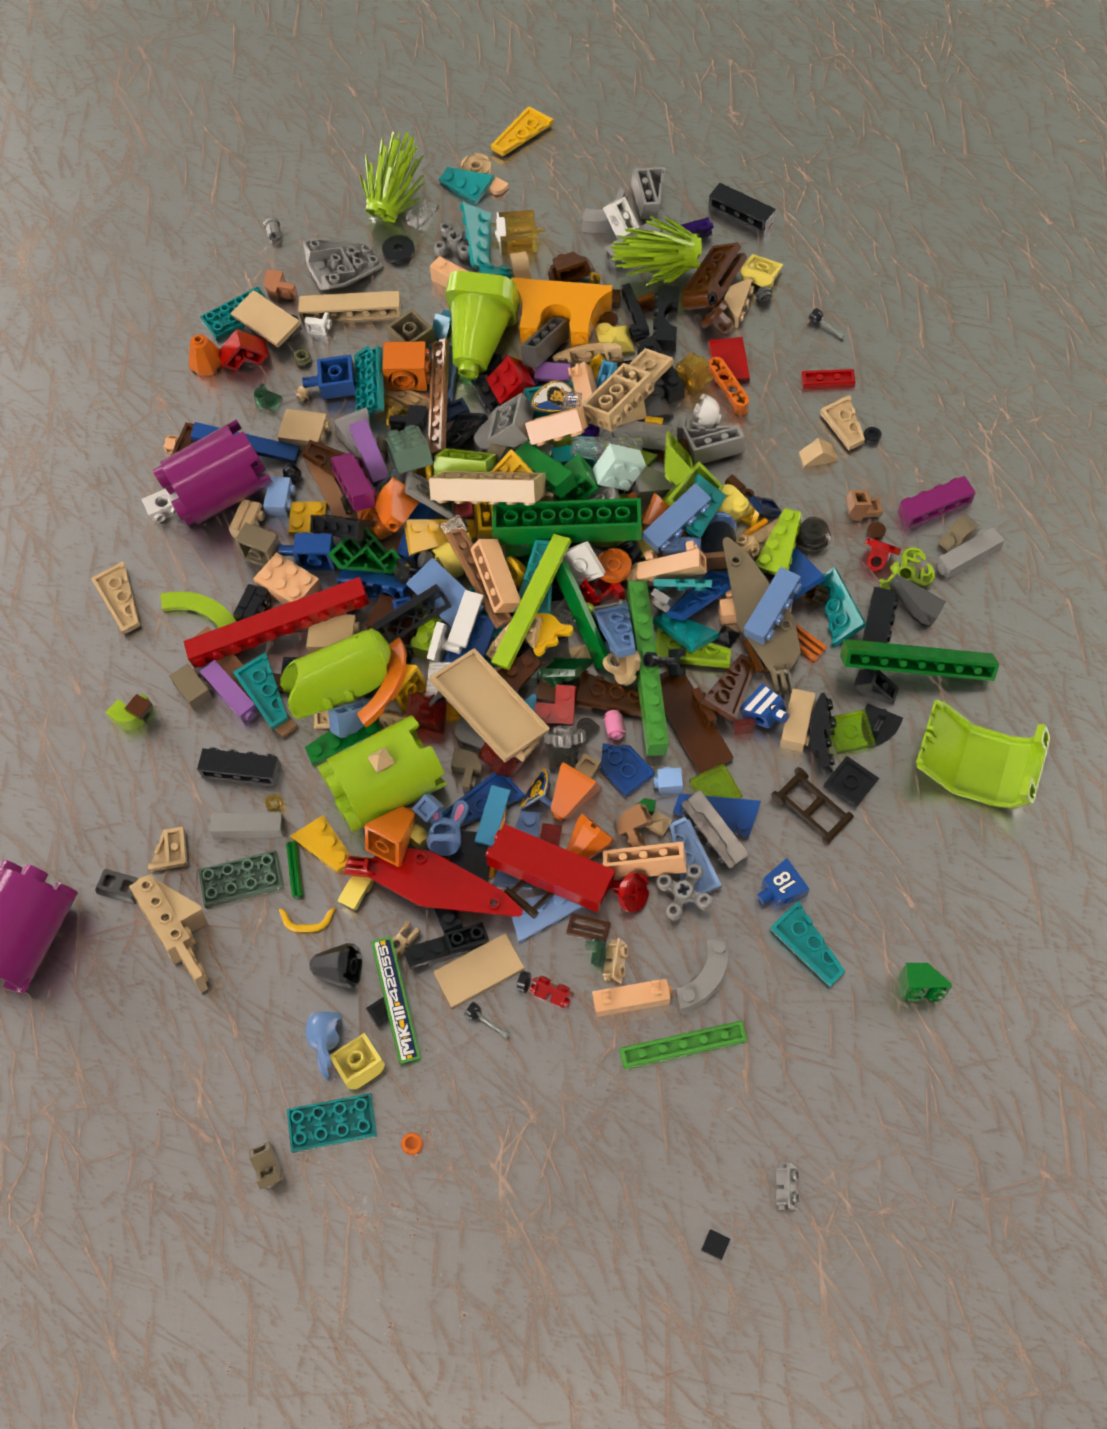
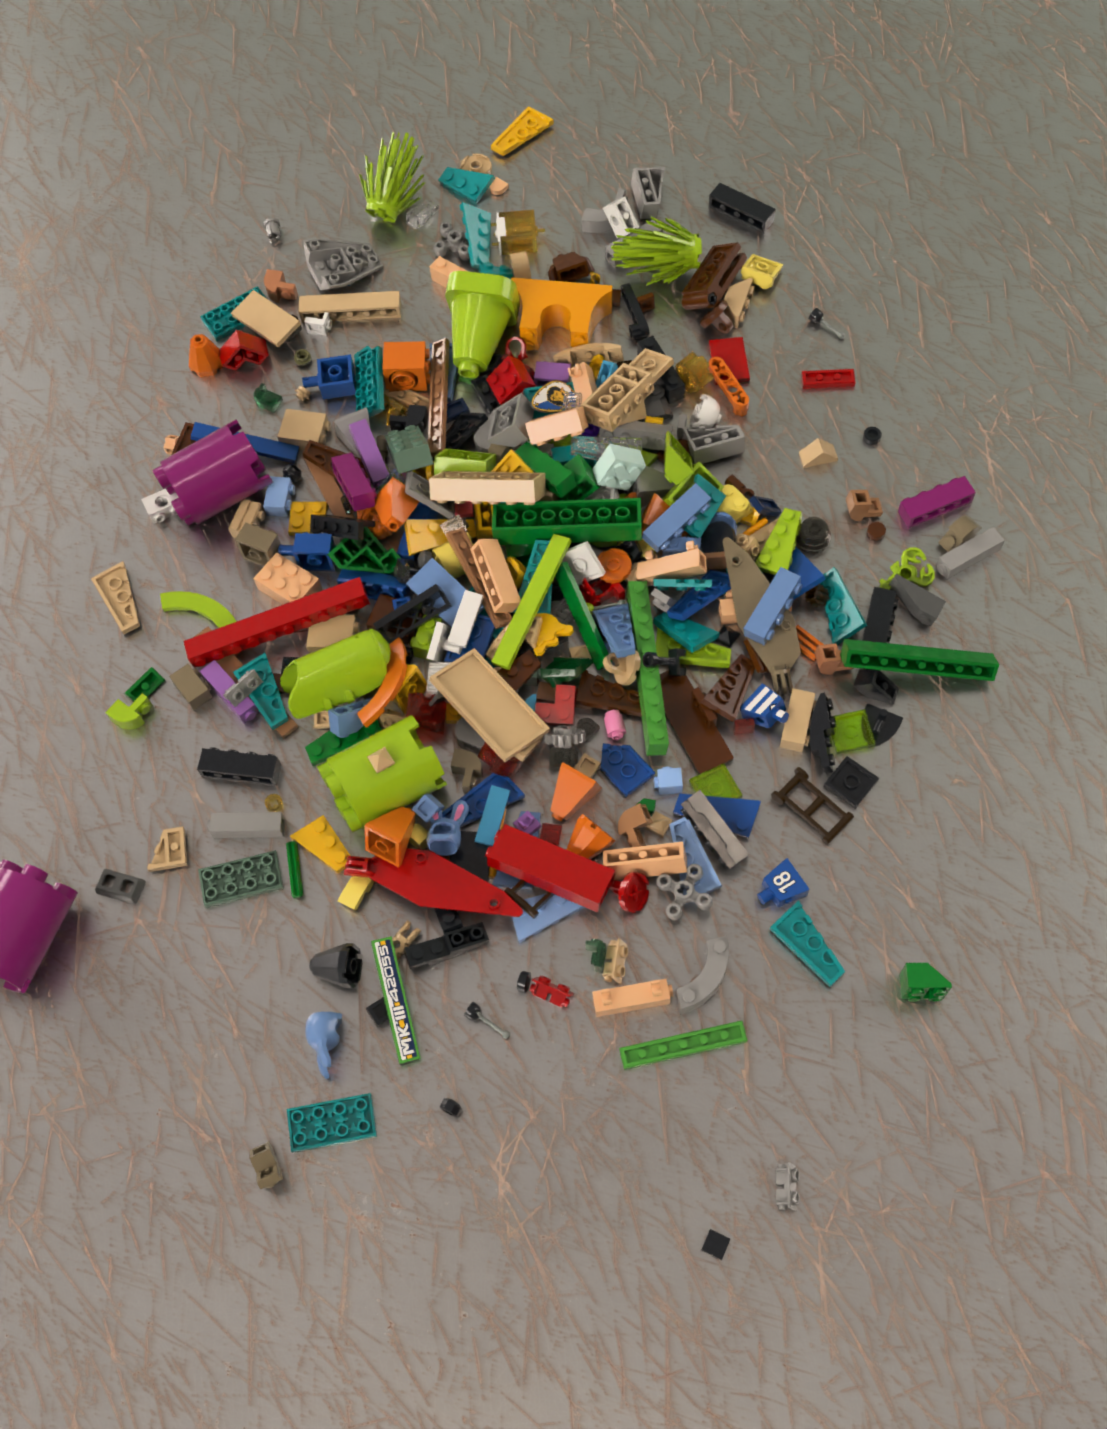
reddish brown tile [124,694,153,720] -> none
tan wedge [129,874,209,993] -> none
black brick [233,584,272,621] -> none
yellow animal [279,907,336,933] -> none
light yellow slope [330,1033,385,1089] -> none
black tile [382,235,415,264] -> none
dark tan brick [386,309,435,348] -> none
orange tile [401,1132,423,1156] -> none
dark azure slope [432,309,452,341] -> none
tan tile [433,933,525,1009] -> none
shield [520,768,553,810] -> none
dark grey brick [521,316,569,368] -> none
reddish brown tile [566,913,611,944] -> none
light yellow slope [594,323,635,355] -> none
reddish brown tile [601,312,618,326] -> none
black arch [653,286,679,352] -> none
dark purple hinge [681,217,714,237] -> none
dark grey plate [756,286,773,301] -> none
tan wing [820,395,865,451] -> none
red tile [864,537,901,571] -> none
lime windscreen [916,700,1050,809] -> none
none -> green slope [124,667,165,702]
none -> light grey hinge [223,669,263,707]
none -> black tile [440,1098,462,1117]
none -> red piece [503,336,528,361]
none -> medium lavender tile [513,811,541,835]
none -> nougat brick [815,643,853,675]

